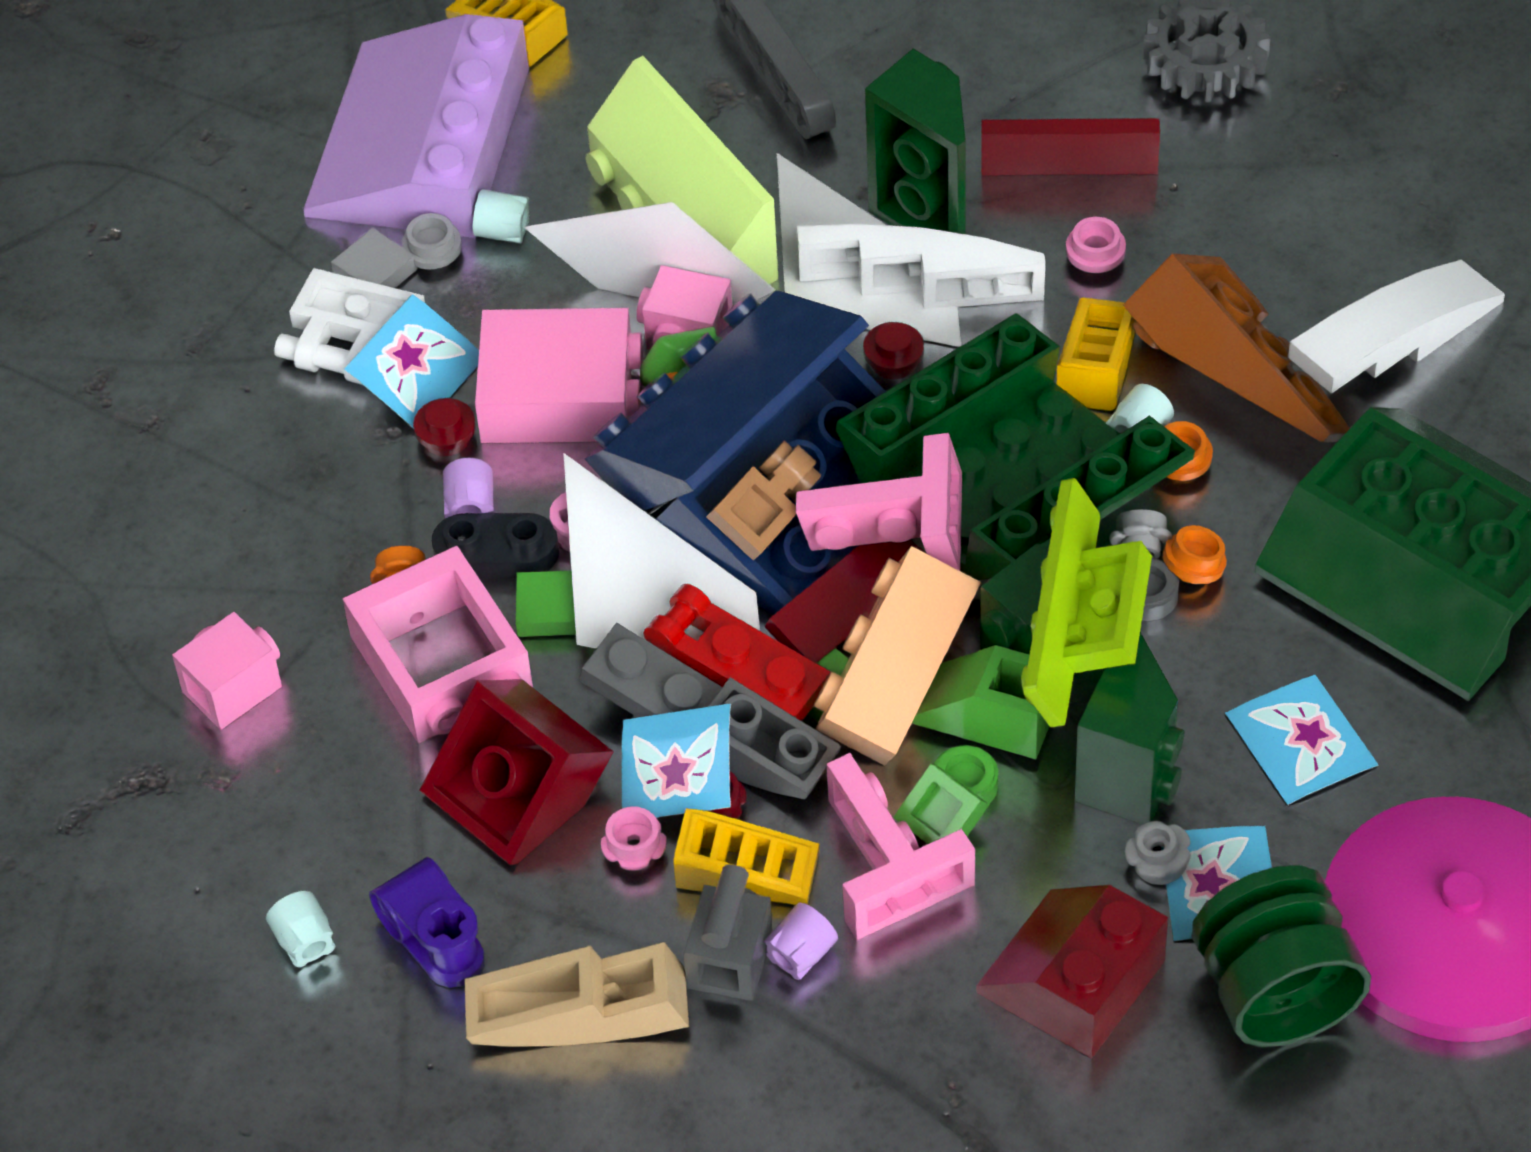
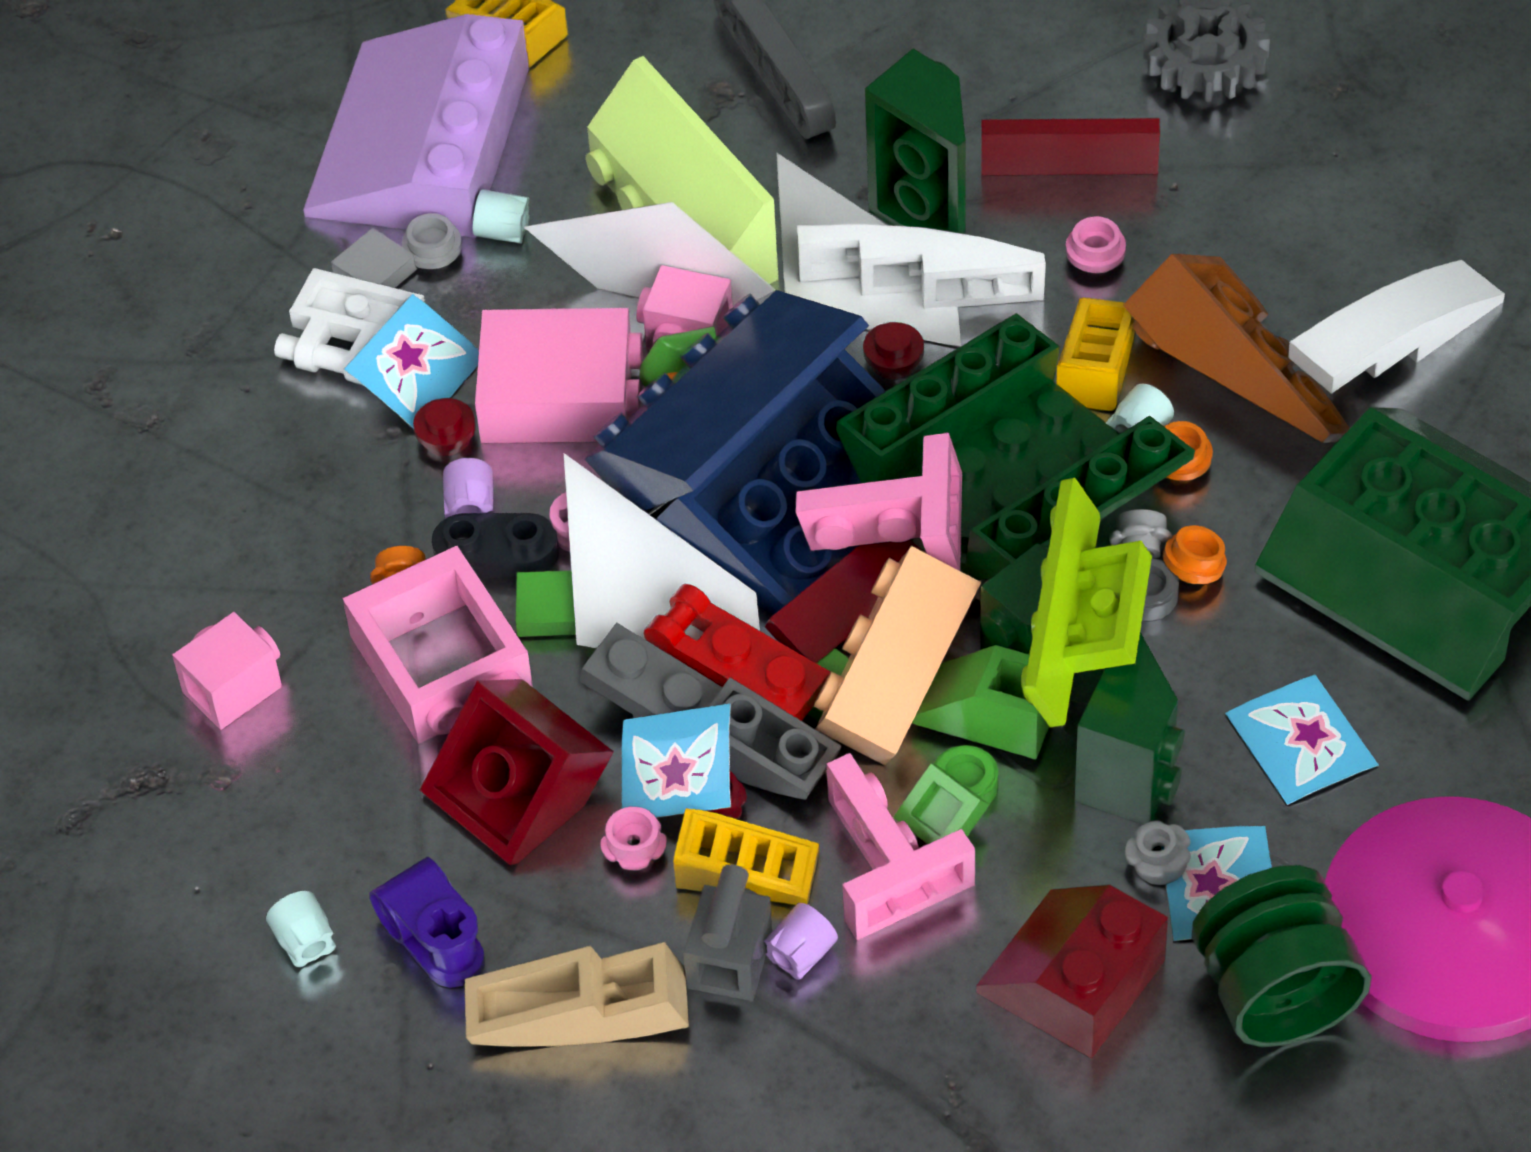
medium nougat plate [706,440,821,560] -> none

